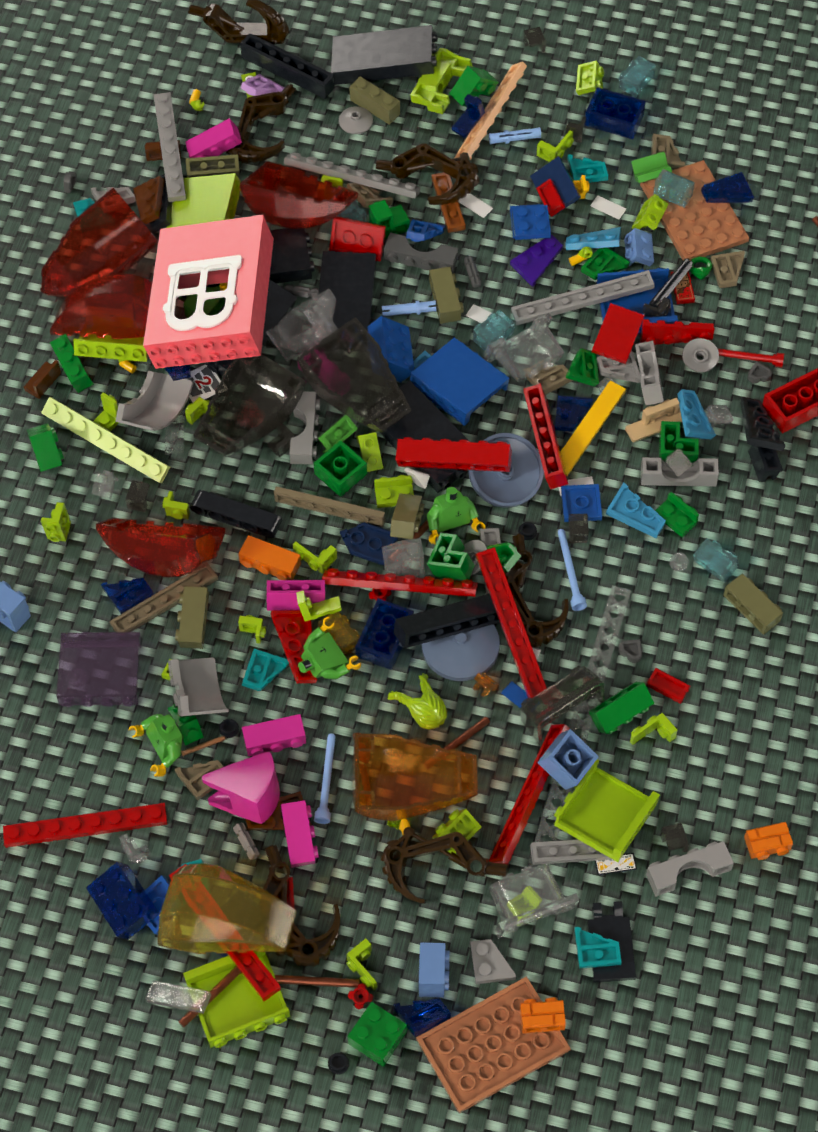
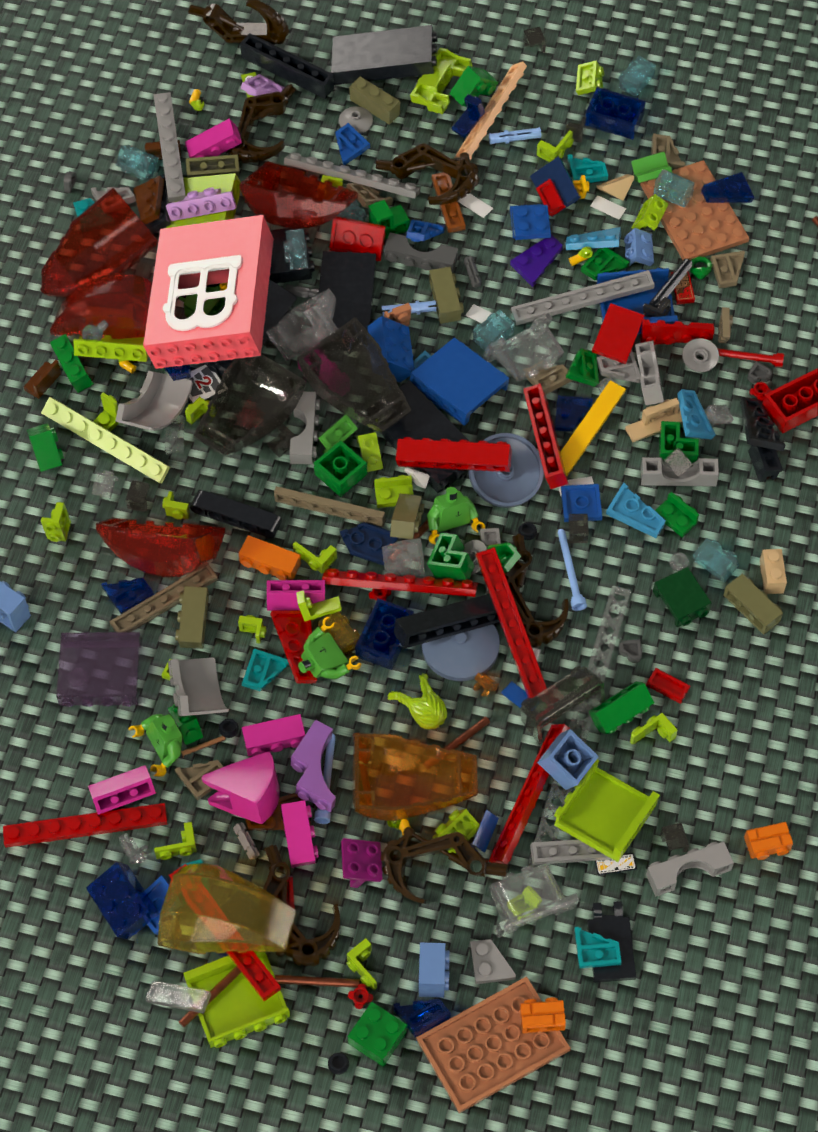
none -> clear light blue piece [82,320,109,341]
none -> dark pink brick [88,765,156,815]
none -> clear light blue brick [116,145,159,180]
none -> lime bracket [154,822,197,860]
none -> lavender bracket [166,187,237,221]
none -> clear light blue brick [283,229,308,270]
none -> medium lavender arch [290,720,336,812]
none -> blue wing [335,123,370,165]
none -> magenta bracket [341,838,383,888]
none -> nougat plate [384,303,412,326]
none -> blue sticker [472,809,499,853]
none -> tan slope [596,174,634,201]
none -> dark green panel [653,567,712,627]
none -> dark tan wing [718,307,733,343]
none -> red plate [749,382,772,401]
none -> tan brick [760,549,787,594]

